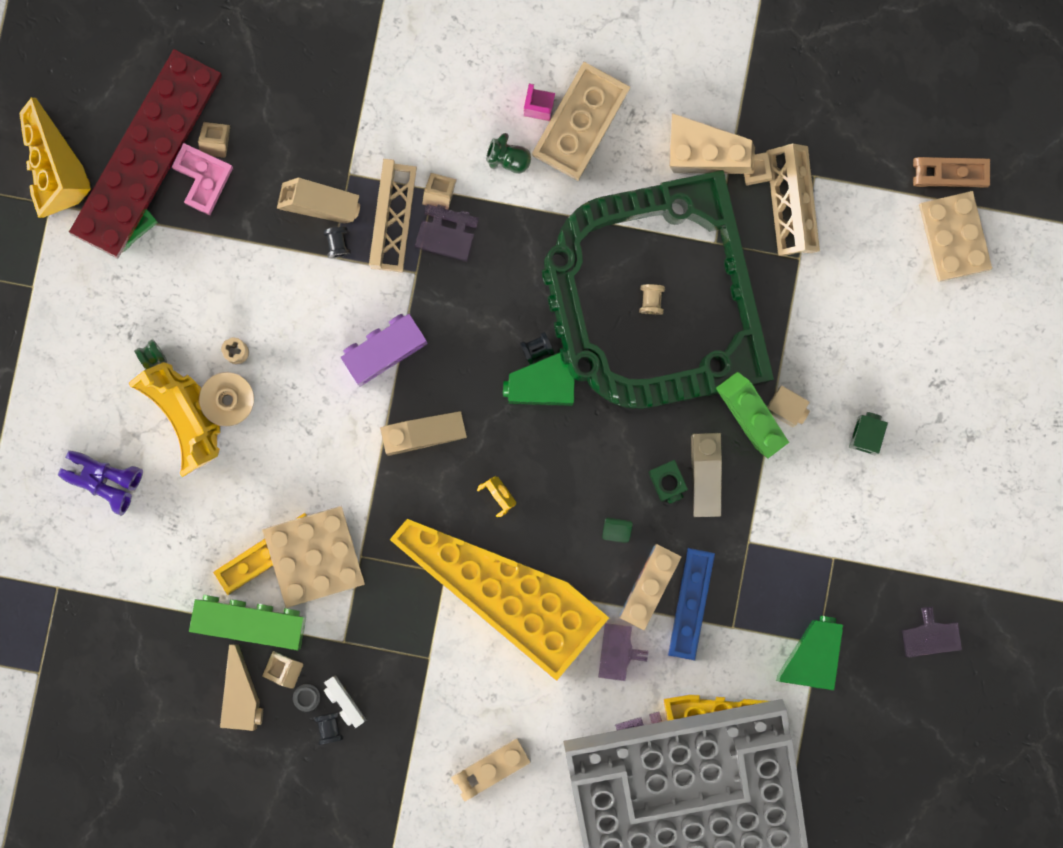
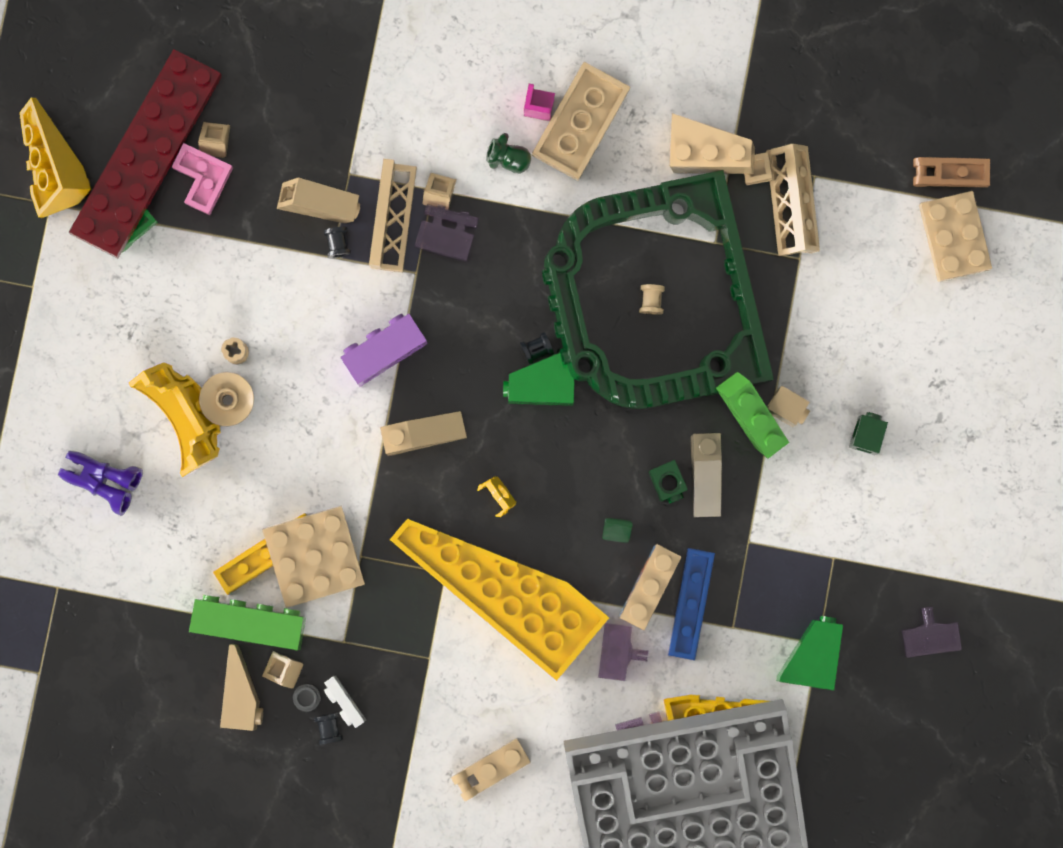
dark green wheel [134,339,167,370] -> none

